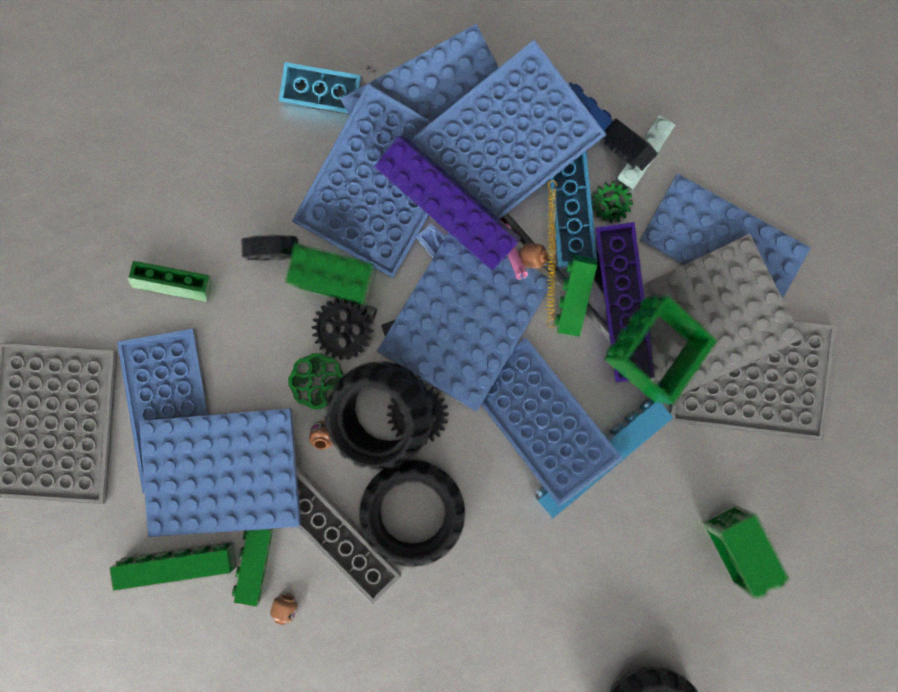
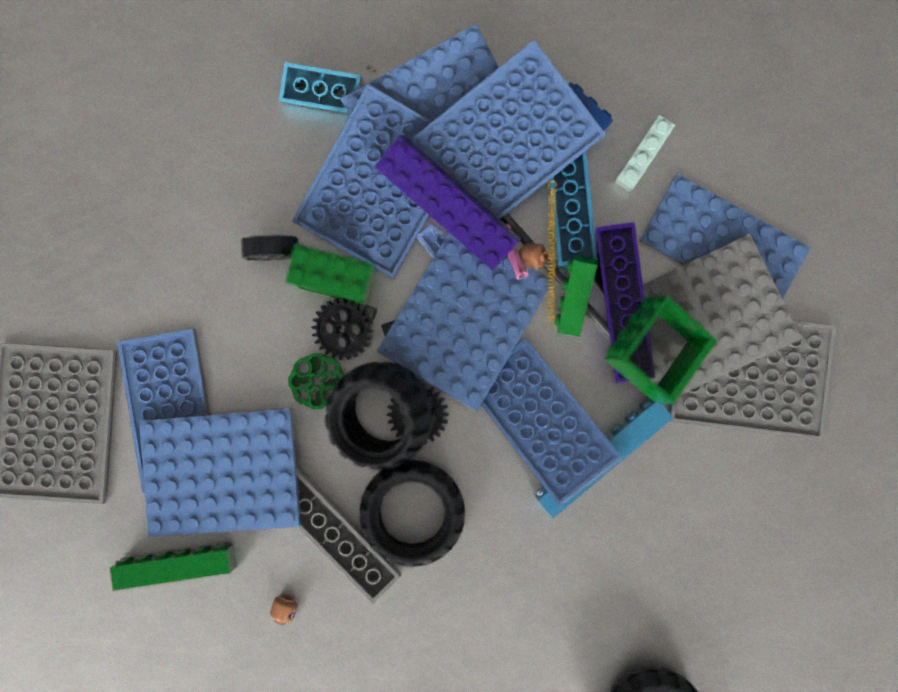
green brick [128,261,211,302] -> none
green brick [232,528,274,607] -> none
nougat head [309,421,332,450] -> none
green gear [591,181,633,223] -> none
black brick [603,118,658,171] -> none
green window [703,505,790,599] -> none

